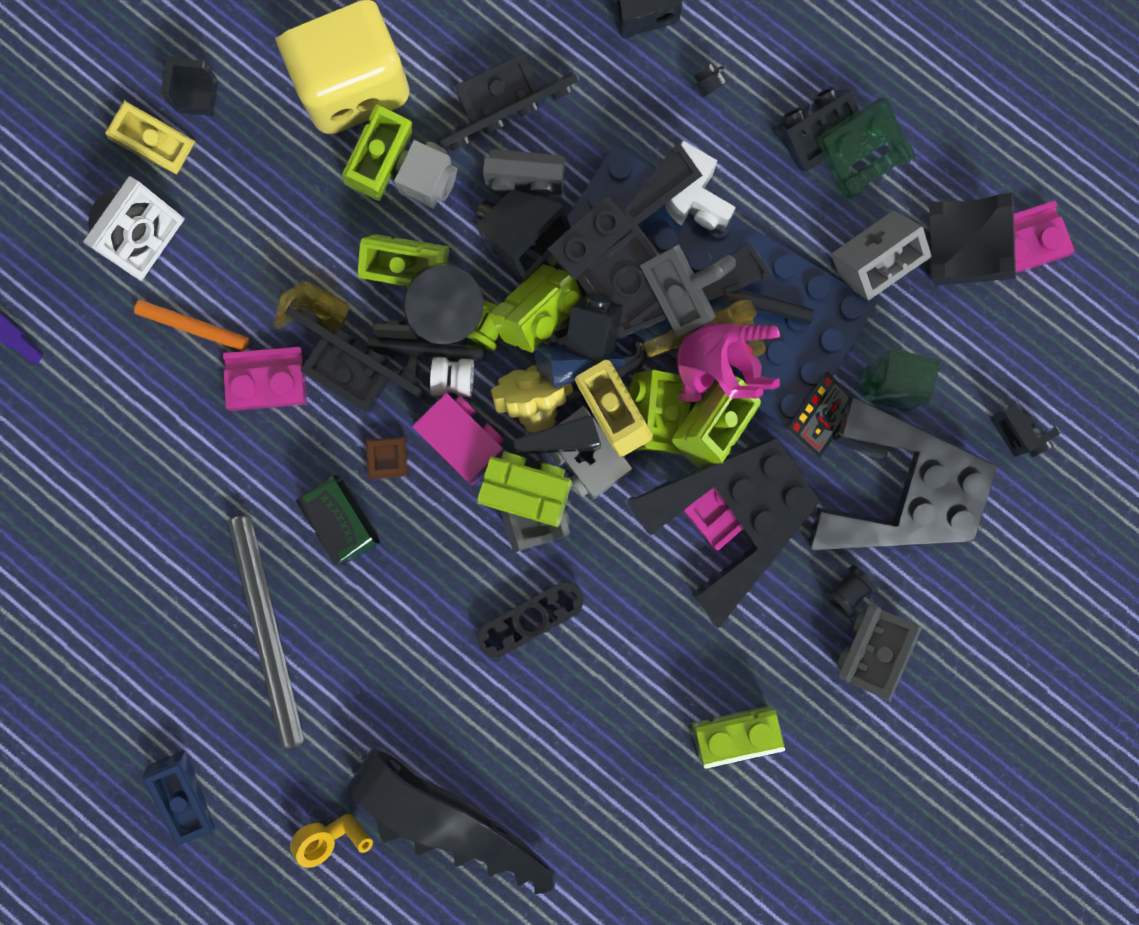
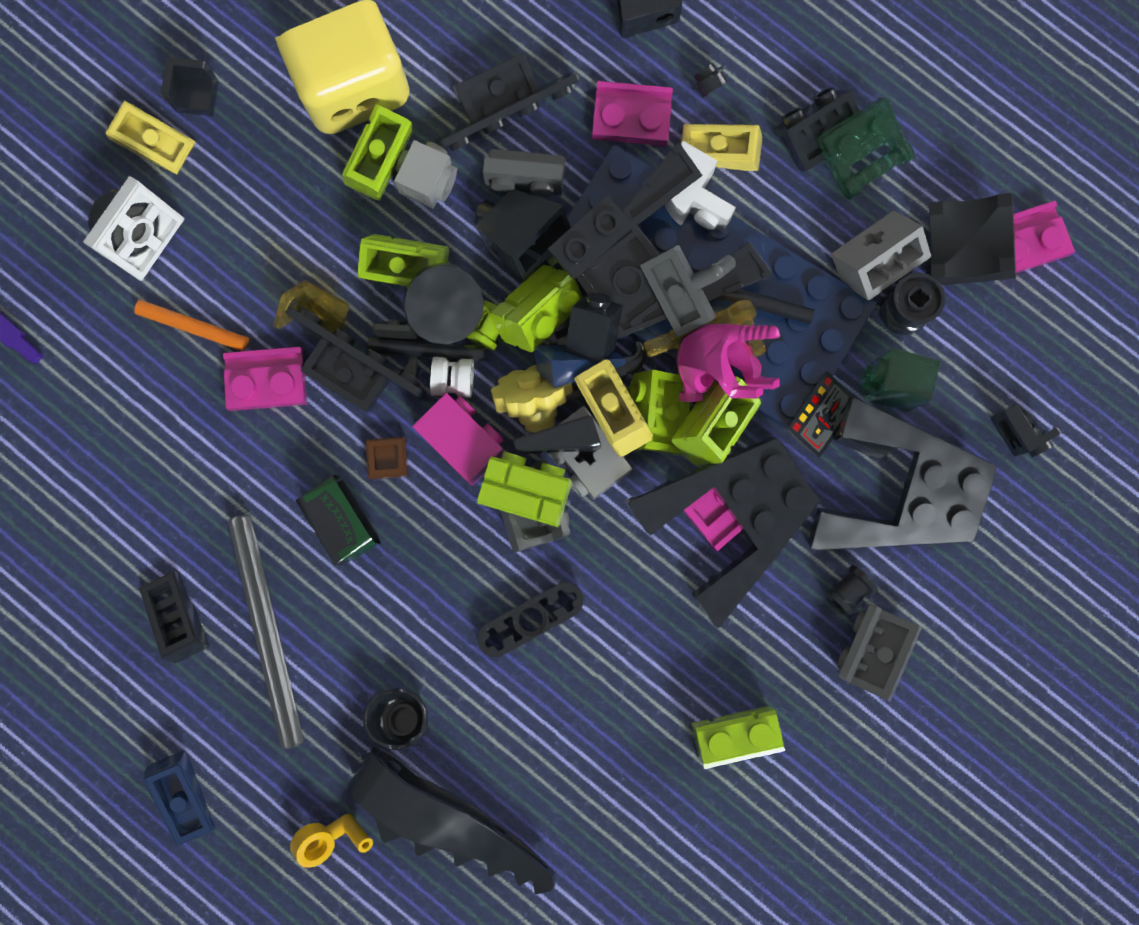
none -> black slope [139,571,209,663]
none -> black hair [363,688,428,750]
none -> dark pink plate [592,81,673,146]
none -> light yellow slope [681,124,762,171]
none -> black wheel [879,273,946,335]

